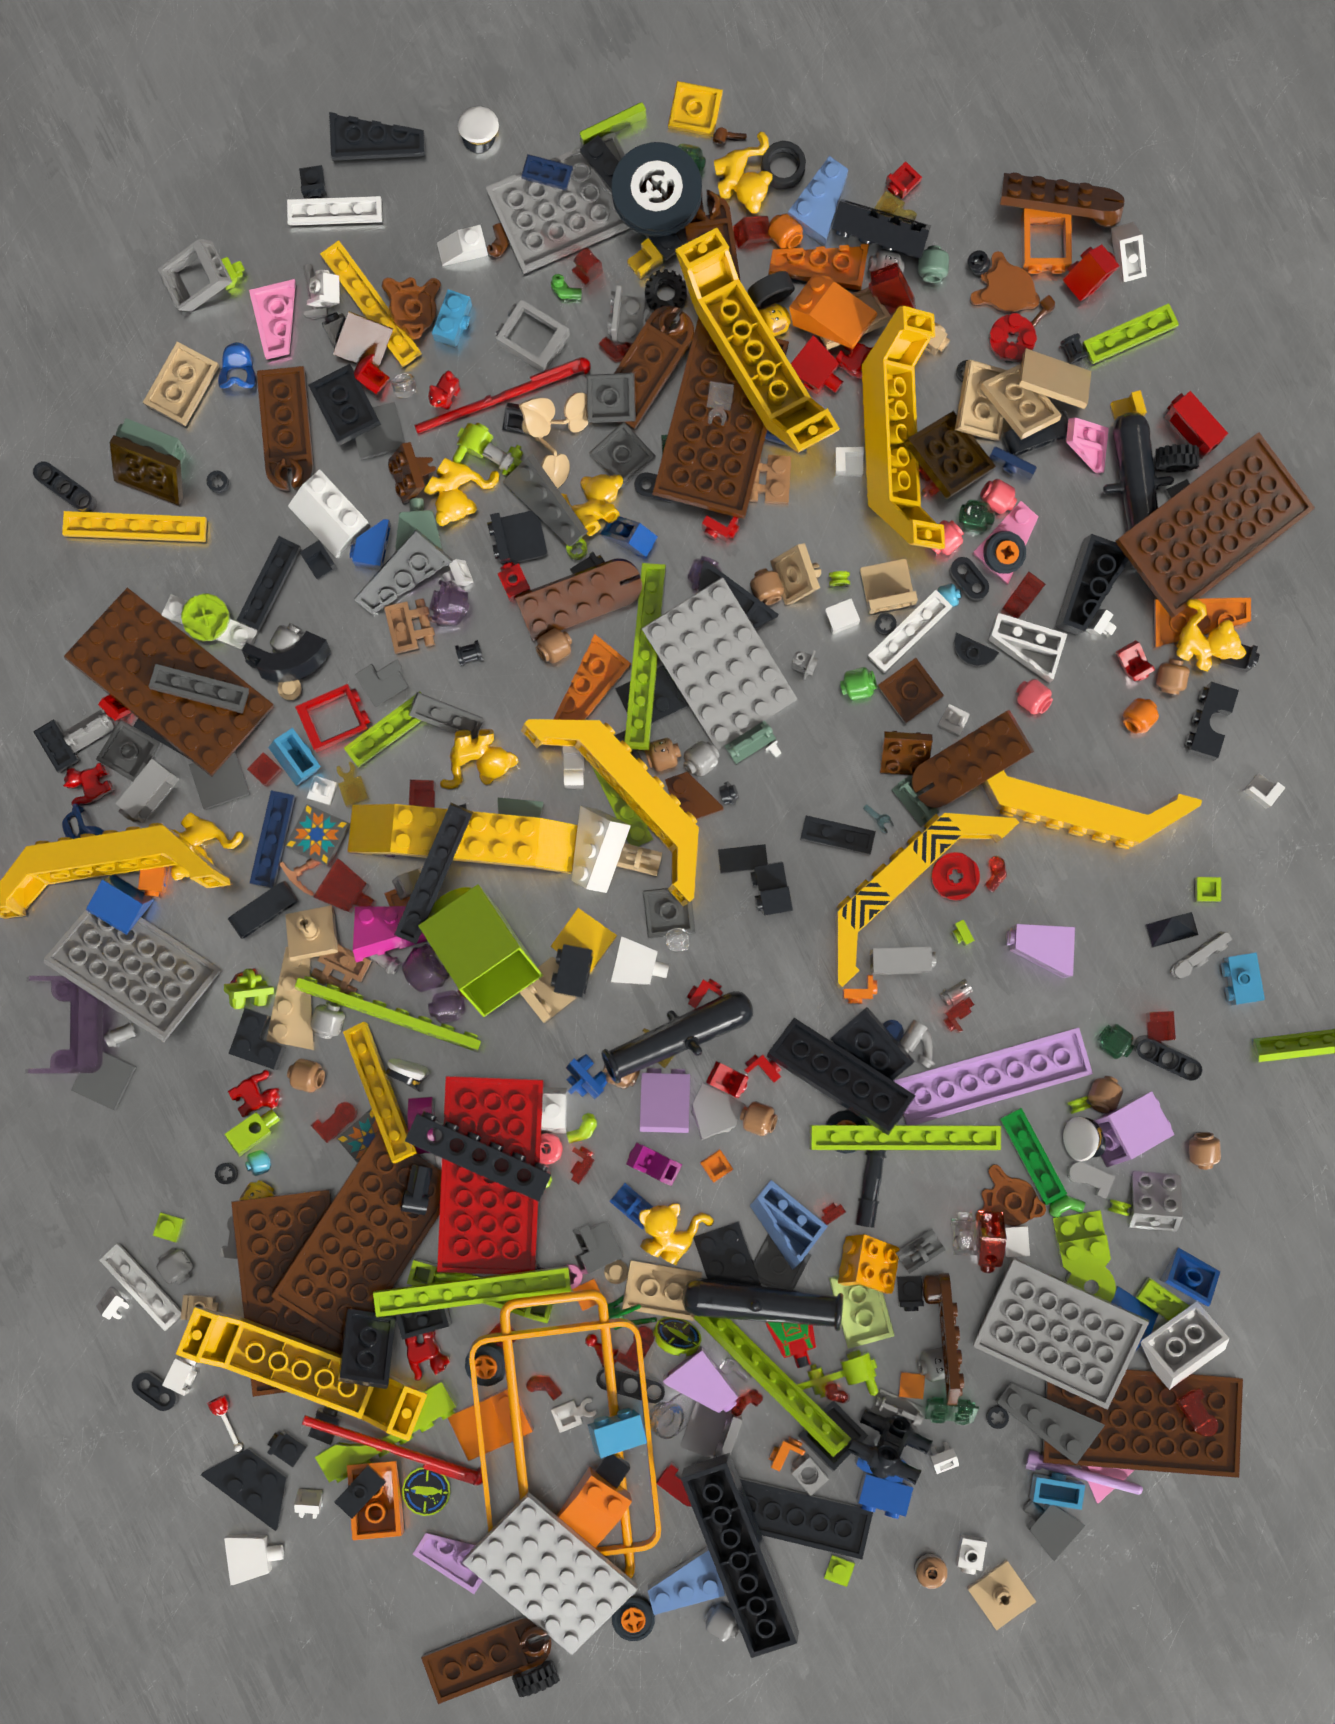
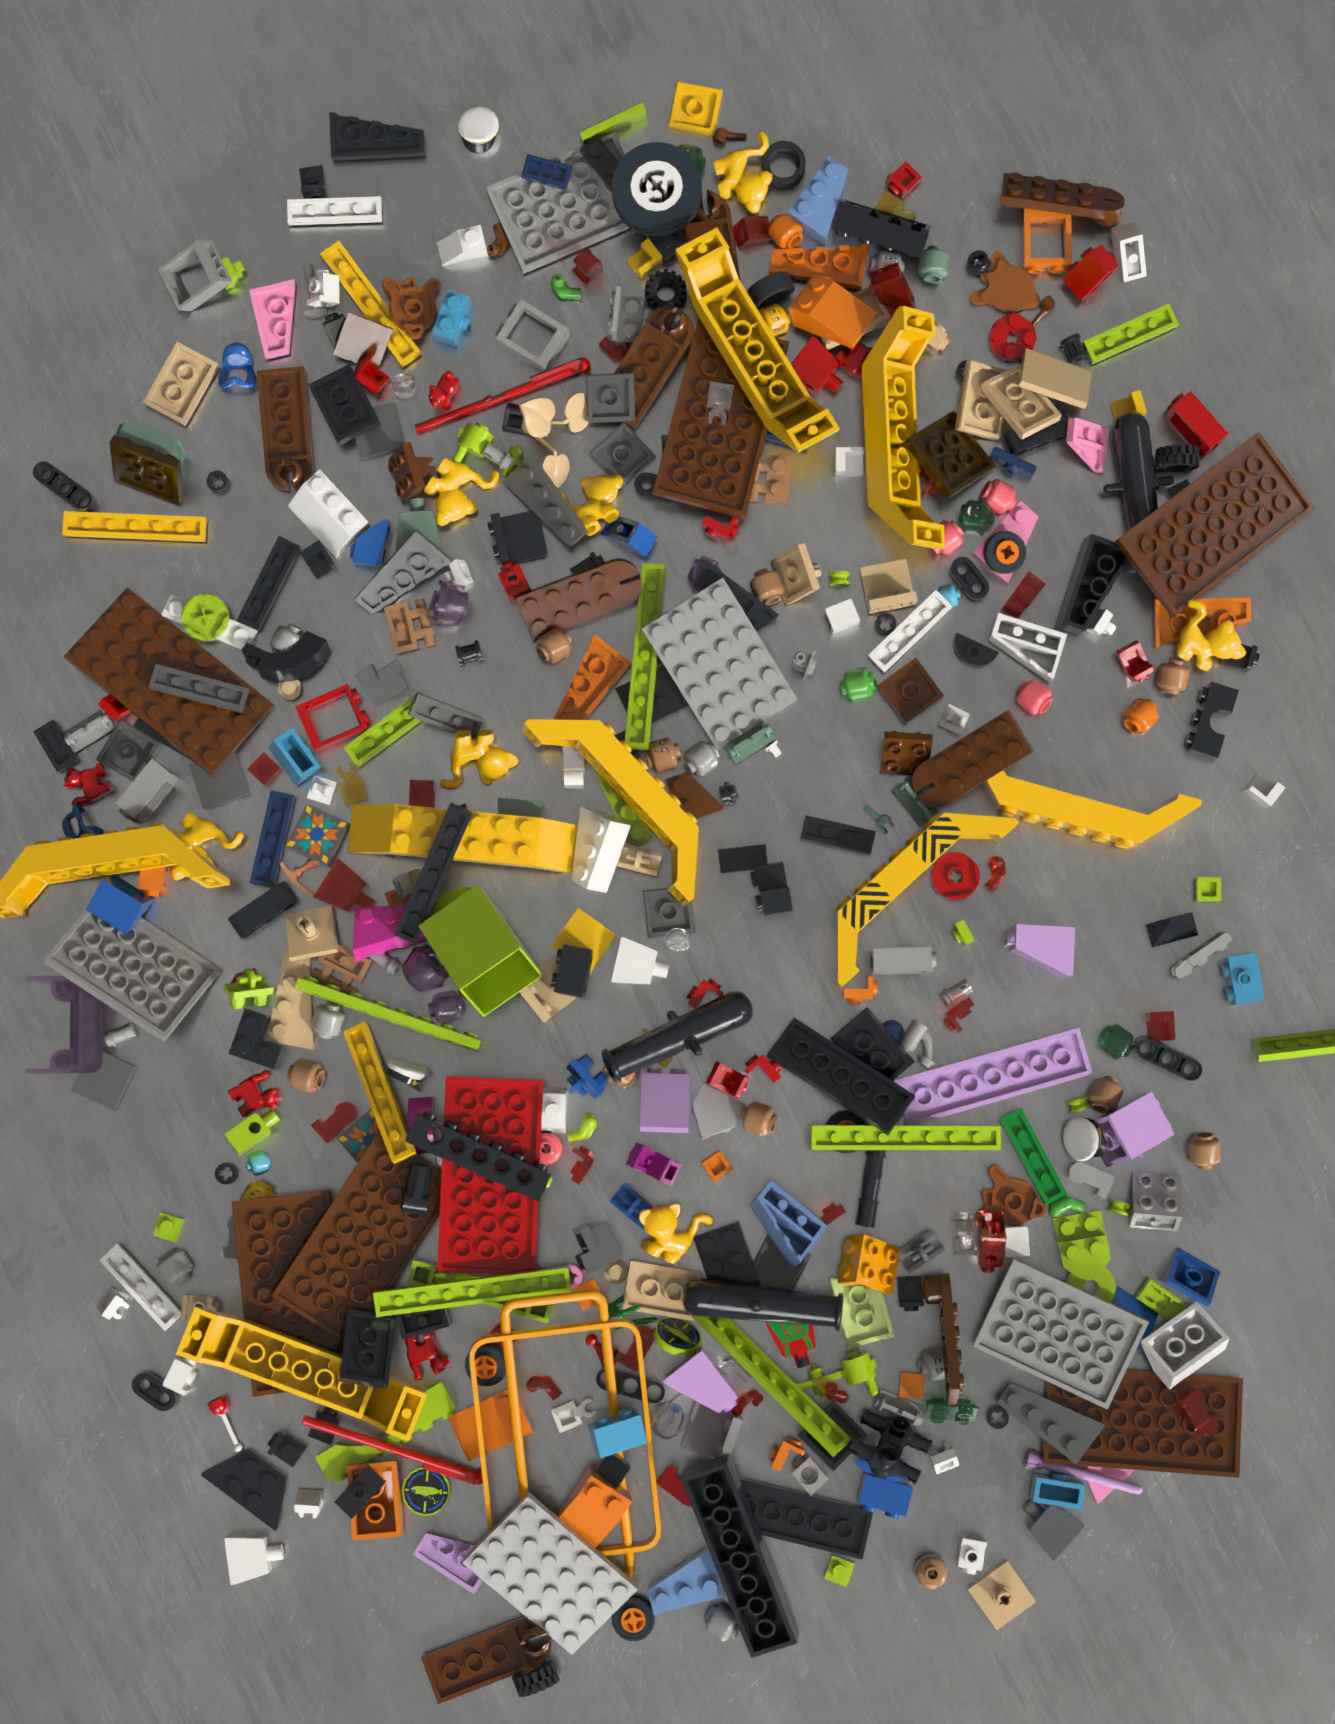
lime bush [566,538,588,560] -> none

